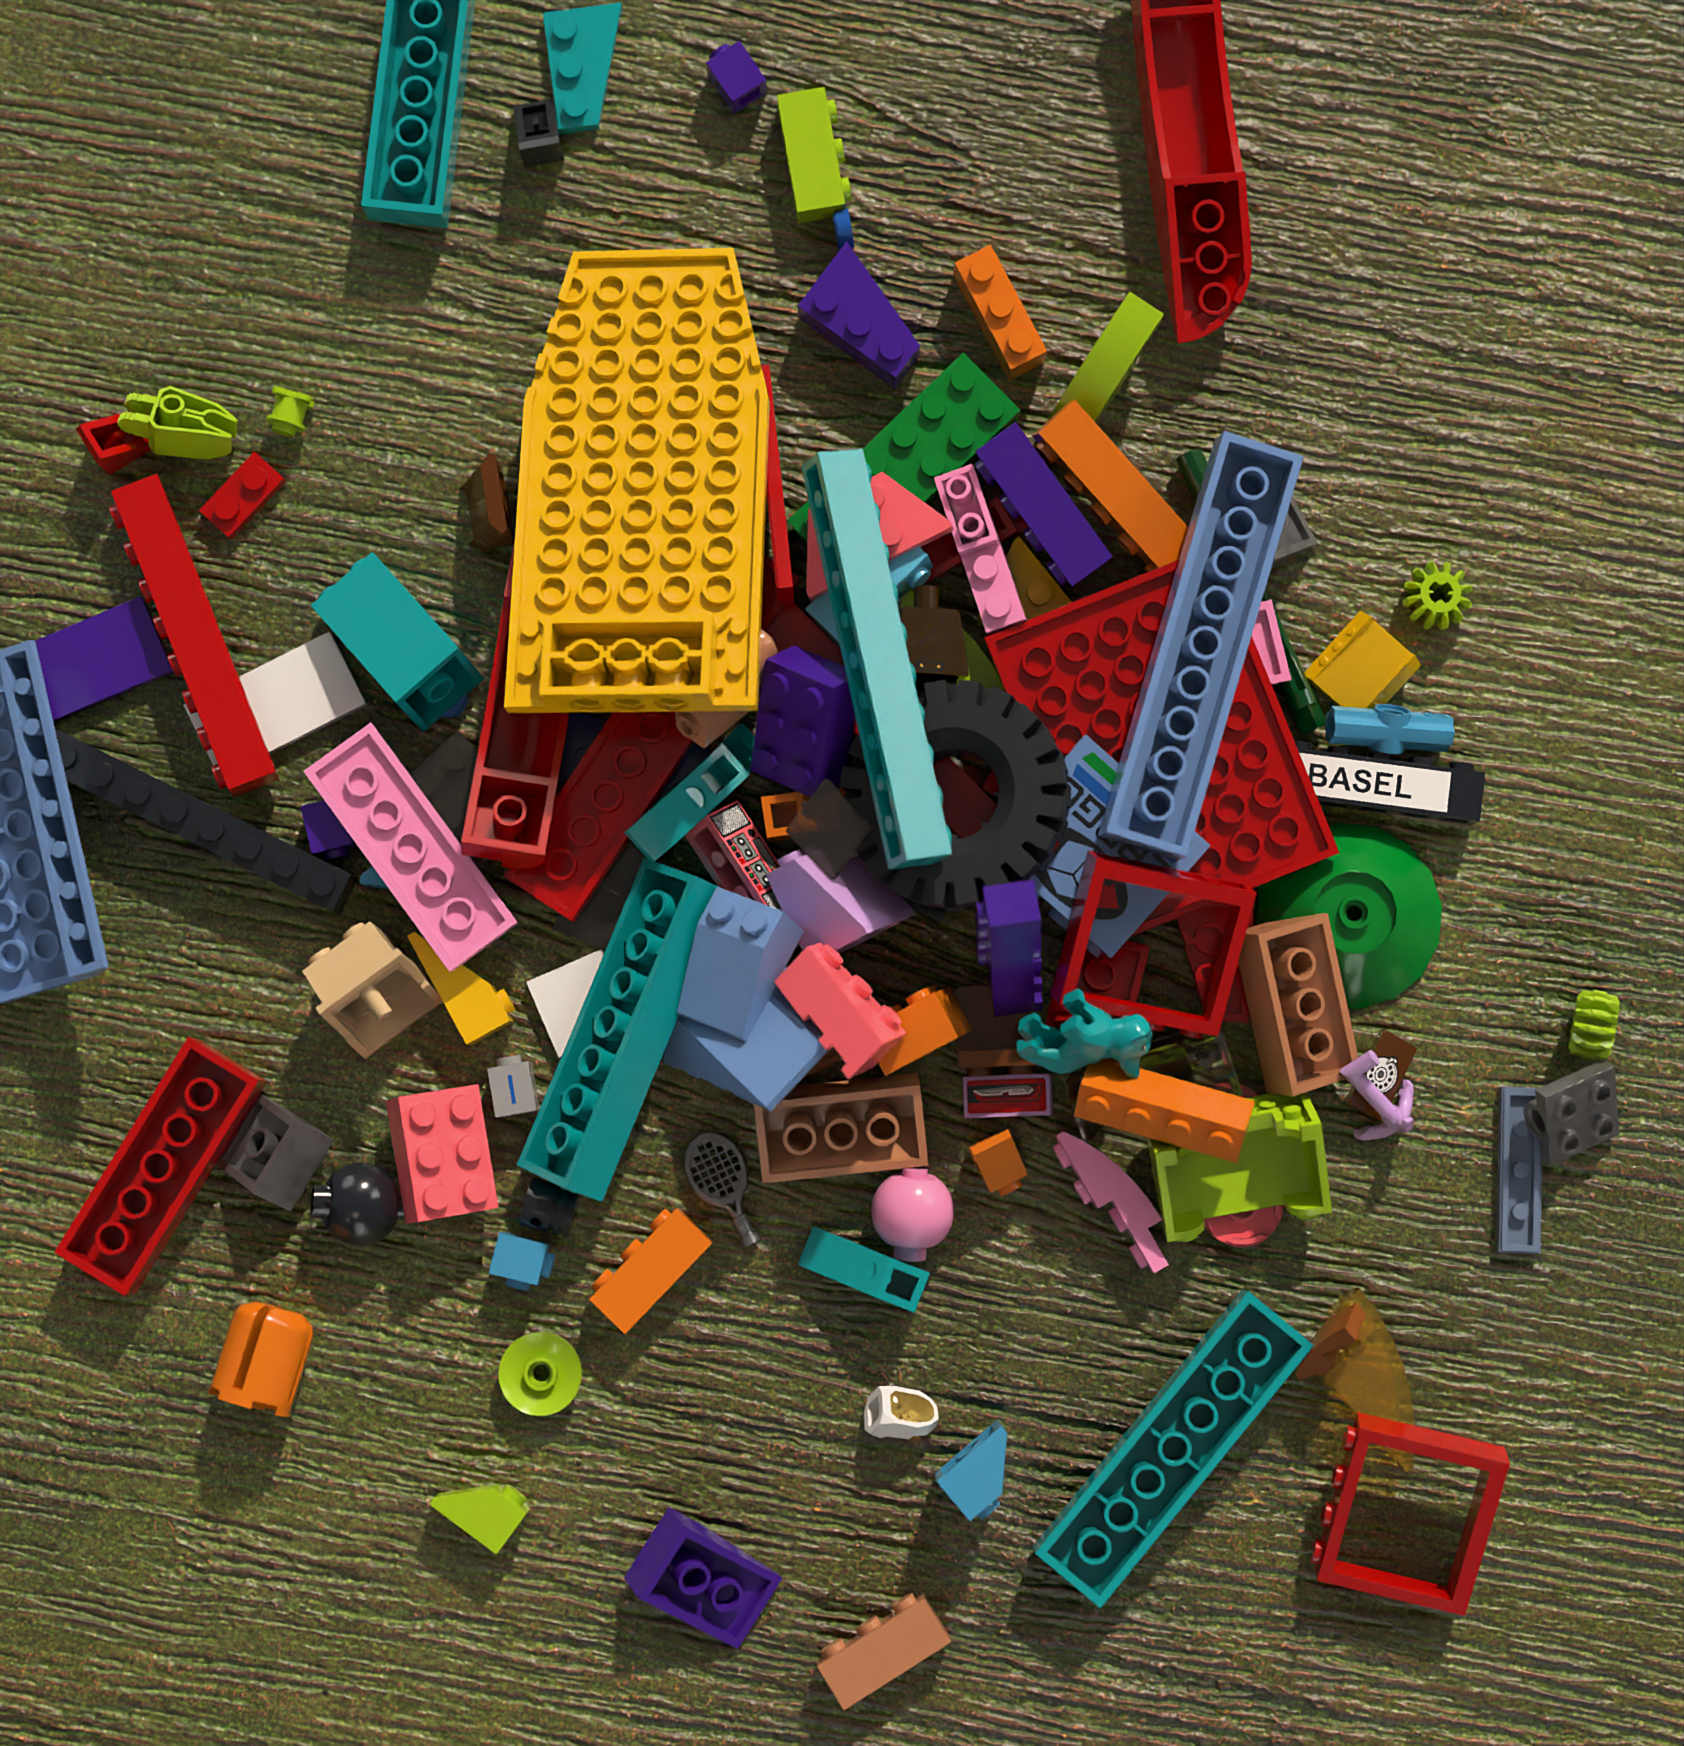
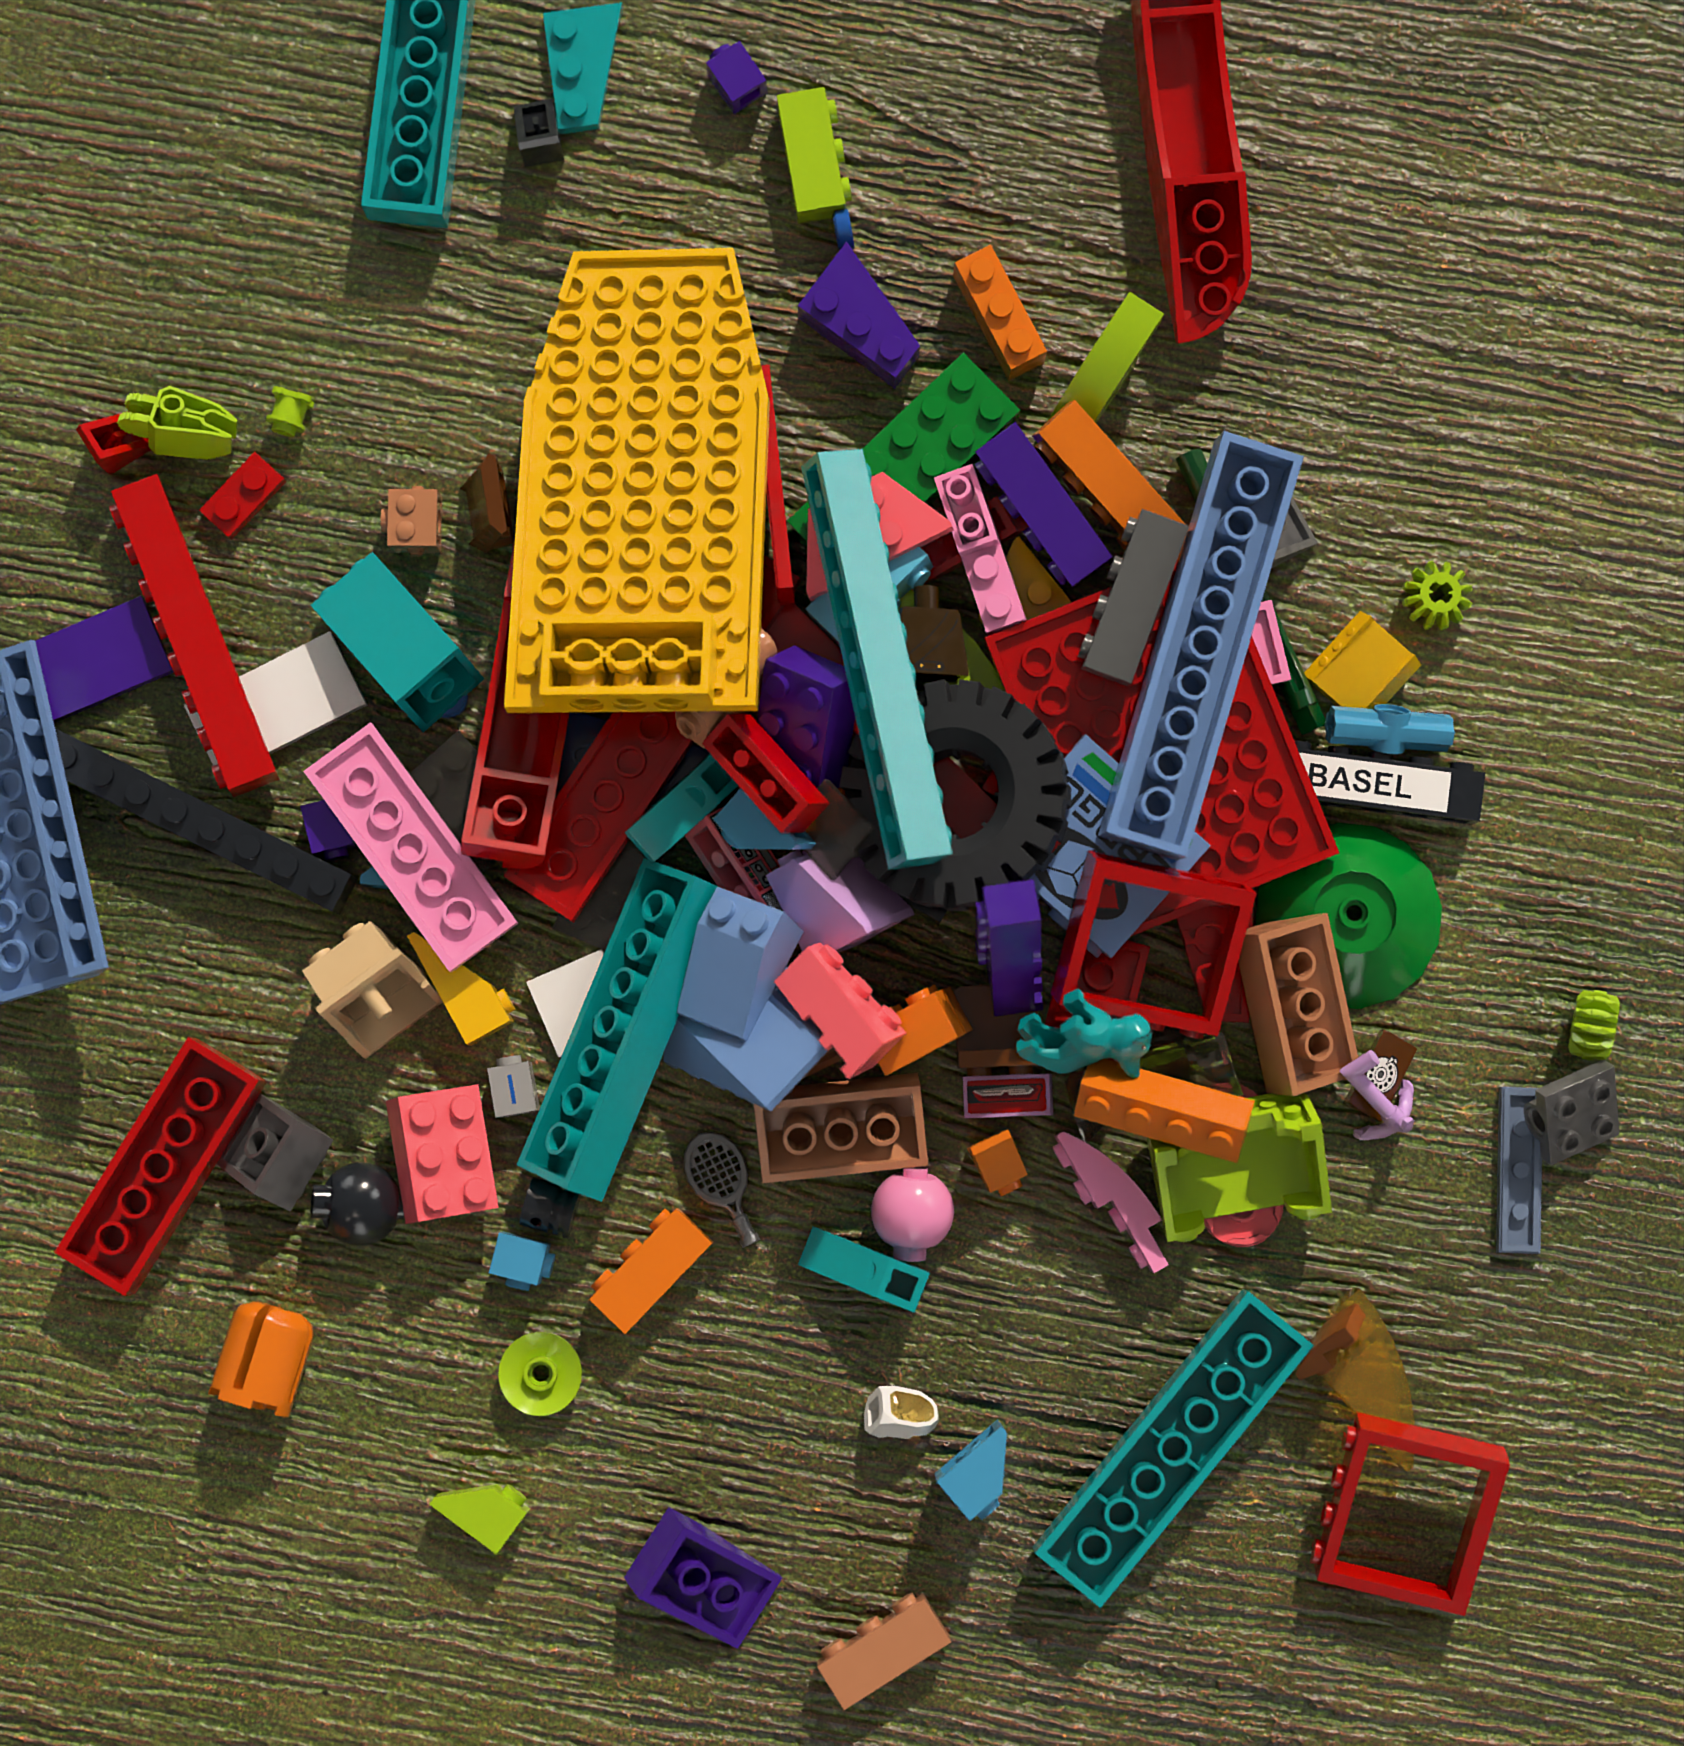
none -> nougat head [381,486,442,557]
none -> red brick [701,714,830,834]
none -> dark azure slope [714,788,816,849]
none -> dark grey brick [1077,509,1189,687]

